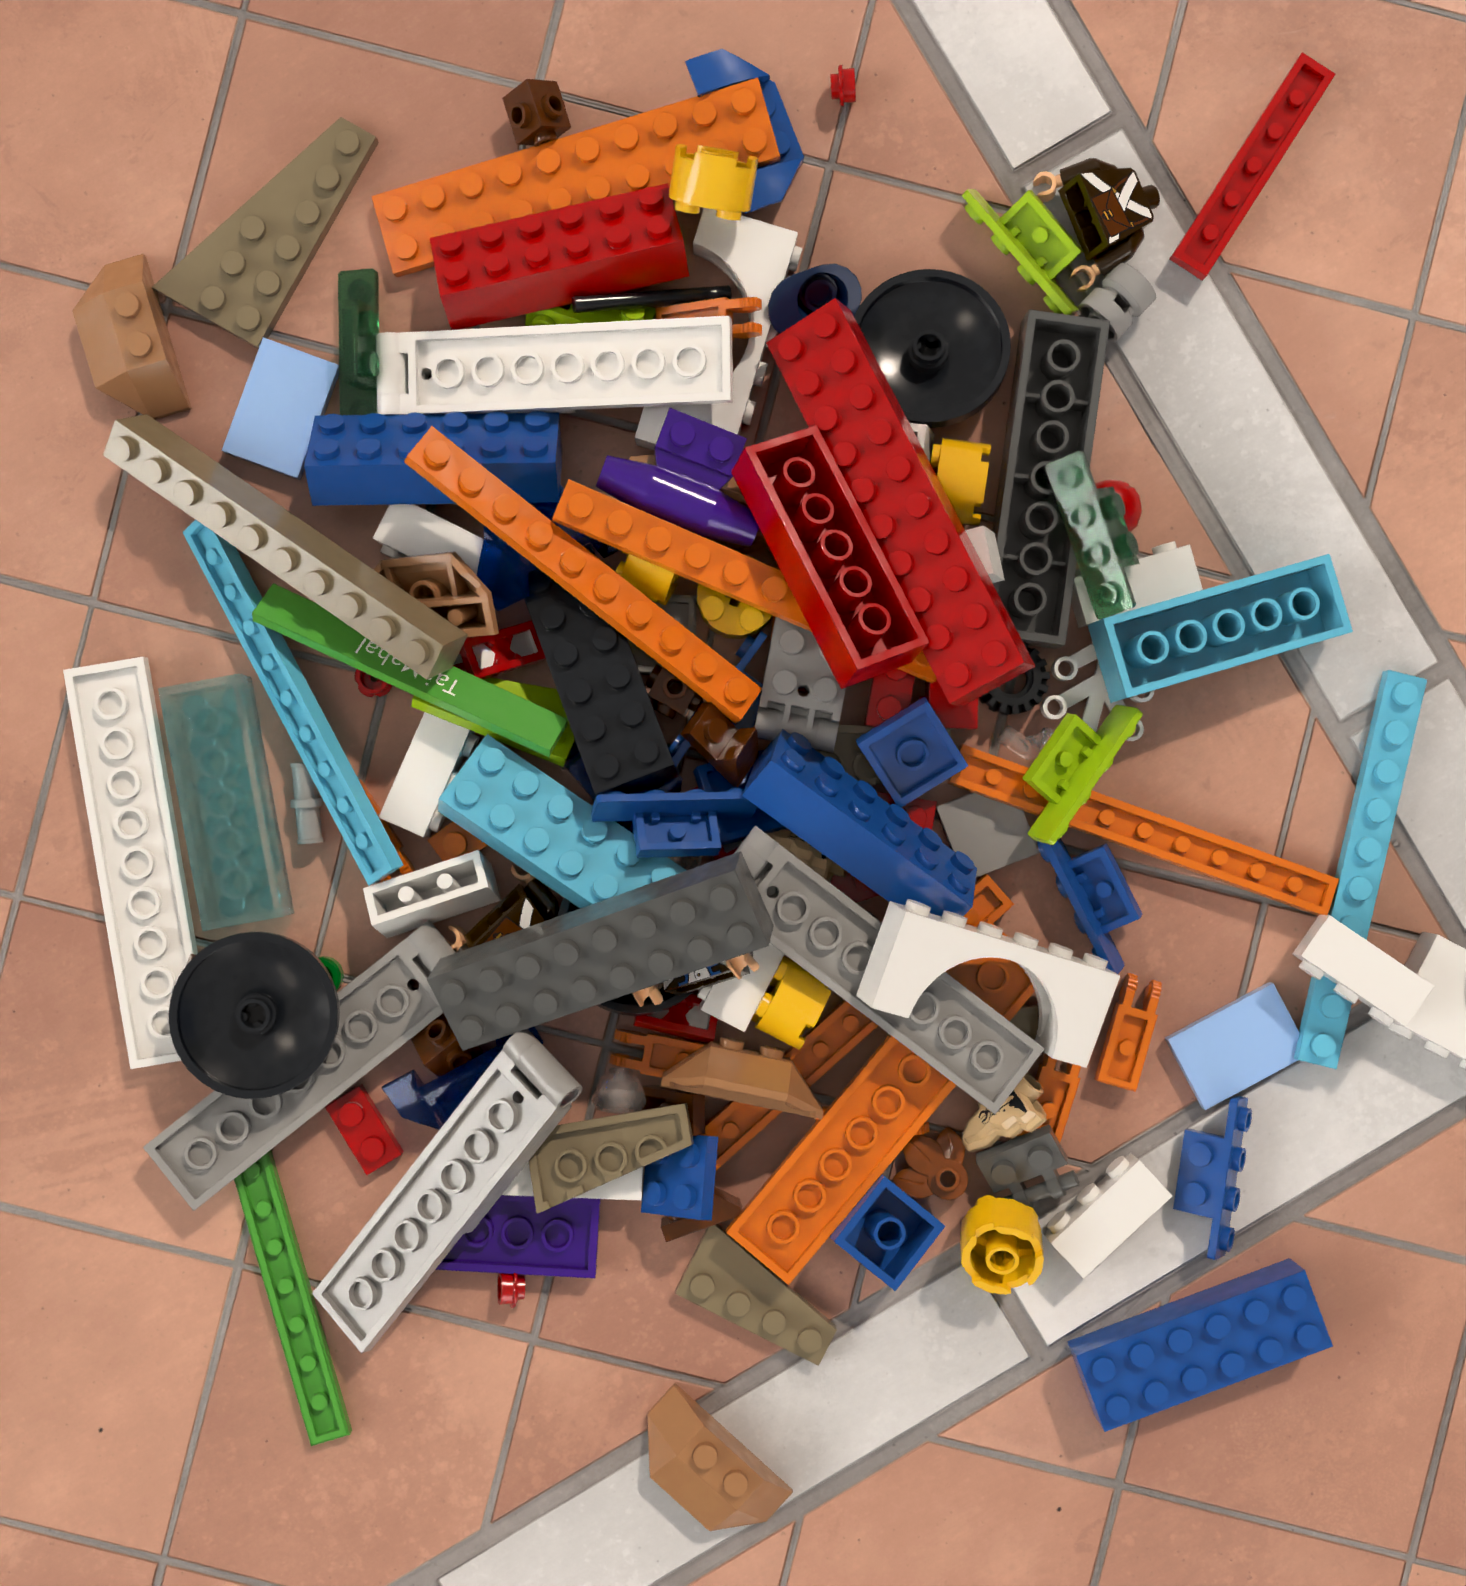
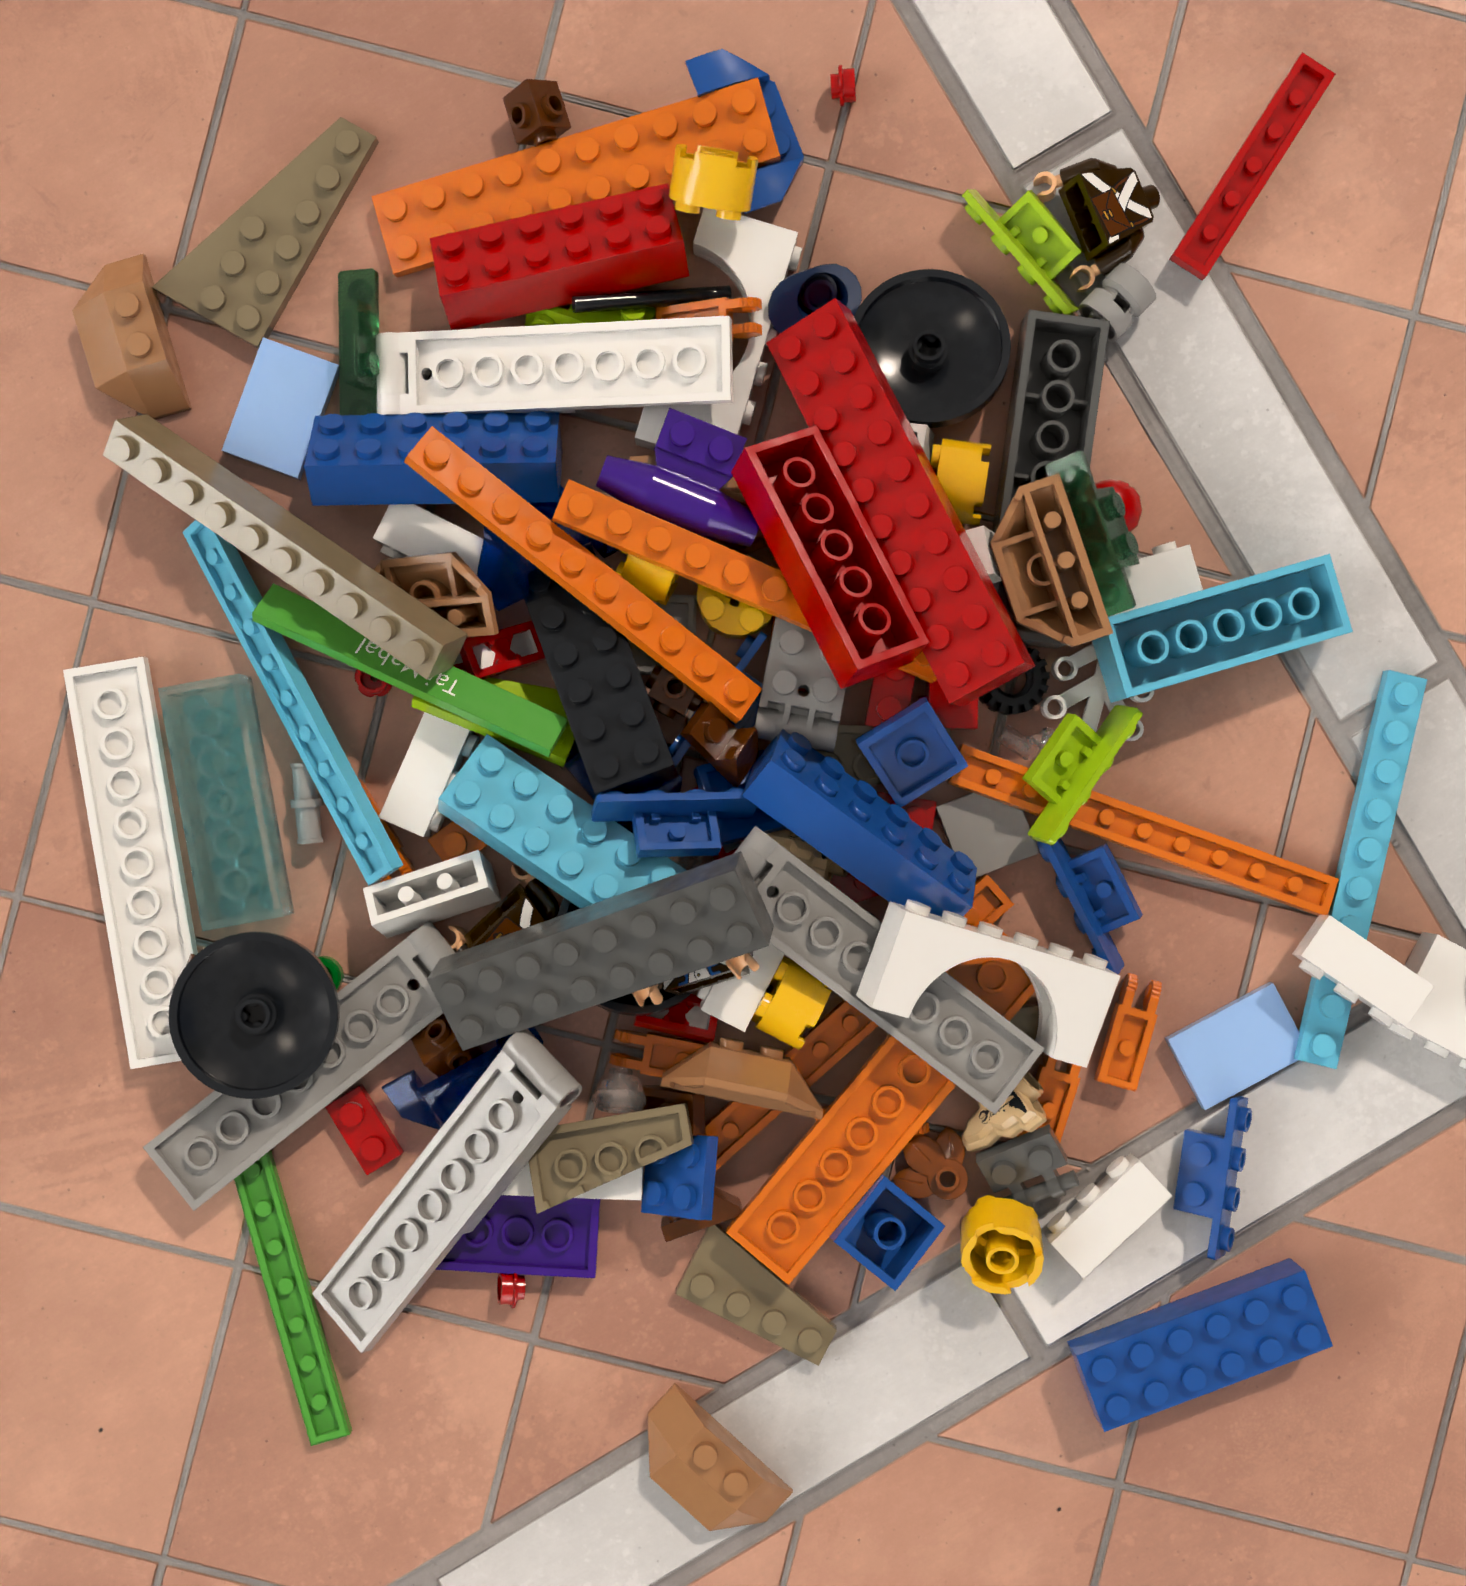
none -> medium nougat wedge [989,473,1113,647]

